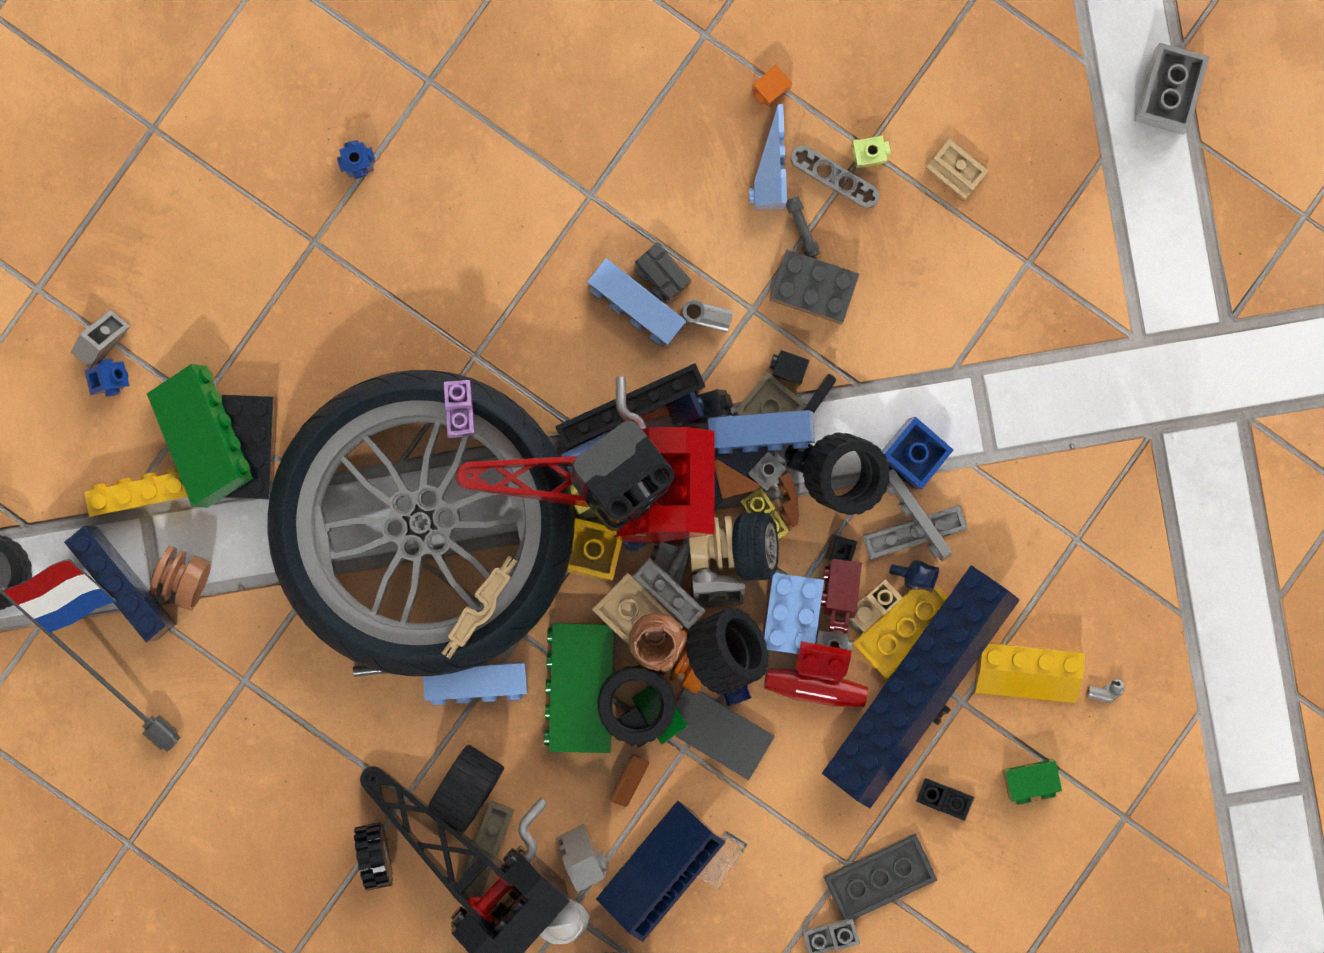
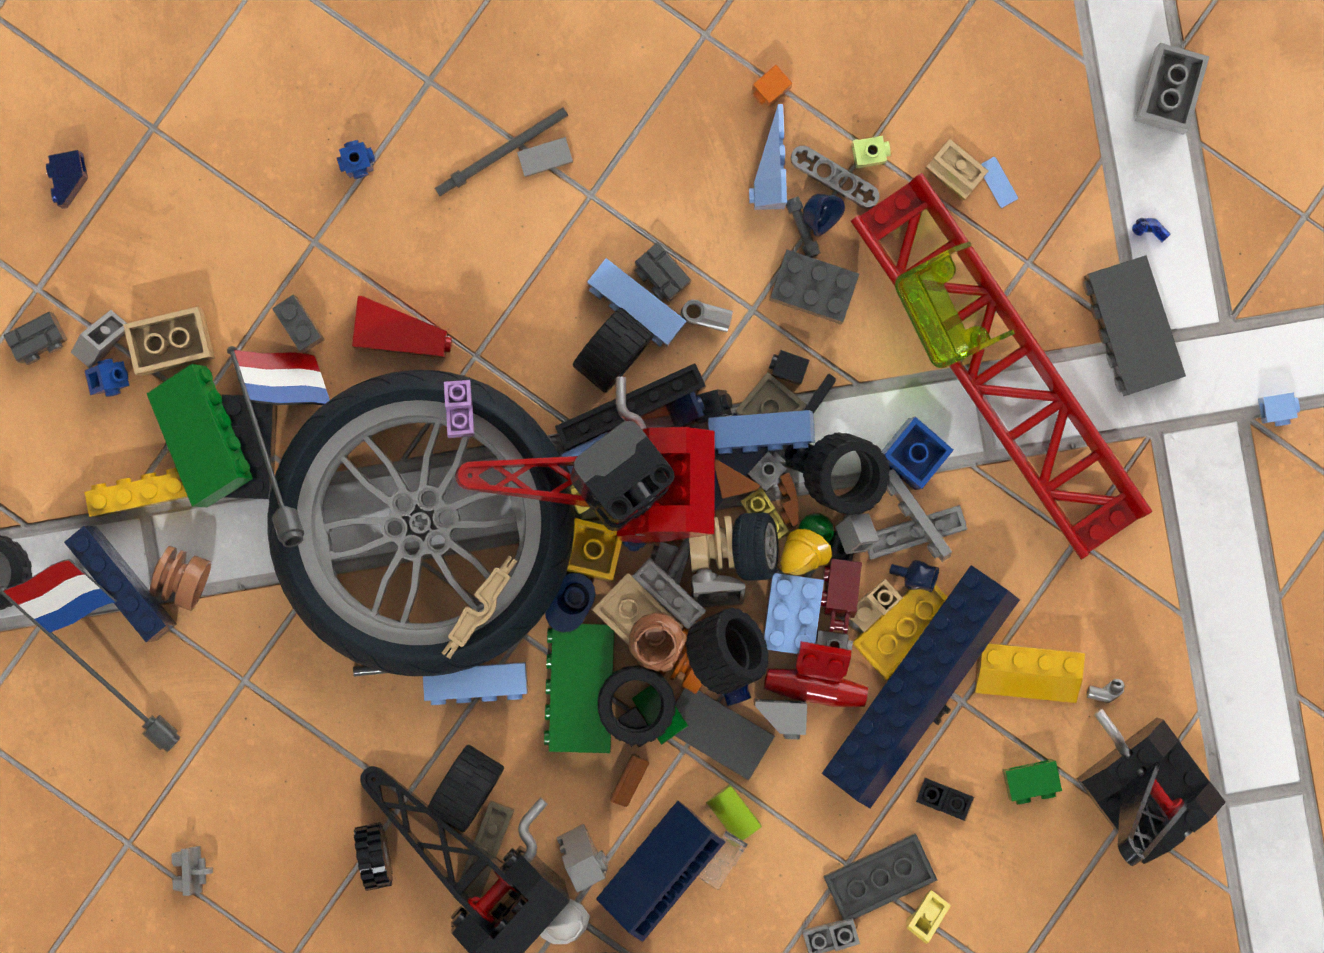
none -> dark grey brick [4,312,67,365]
none -> clear blue slope [46,150,88,209]
none -> tan brick [123,307,215,376]
none -> light grey hips [172,846,213,896]
none -> flag [227,346,330,547]
none -> dark grey brick [272,295,325,353]
none -> red slope [352,296,452,358]
none -> dark grey bar [435,107,568,196]
none -> light grey tile [517,137,573,177]
none -> dark blue piece [545,573,596,632]
none -> black tyre [573,308,654,393]
none -> lime brick [706,784,762,843]
none -> light grey slope [754,699,807,739]
none -> yellow piece [780,529,832,576]
none -> green piece [798,513,834,543]
none -> dark blue helmet [803,194,845,236]
none -> light grey brick [836,513,880,554]
none -> red piece [851,173,1153,560]
none -> clear neon green windscreen [895,241,1015,368]
none -> light yellow slope [906,890,951,944]
none -> light blue sticker [981,157,1018,208]
none -> black piece [1076,709,1226,866]
none -> dark grey brick [1083,255,1186,397]
none -> clear blue arm [1132,218,1171,243]
none -> light blue brick [1258,392,1300,427]

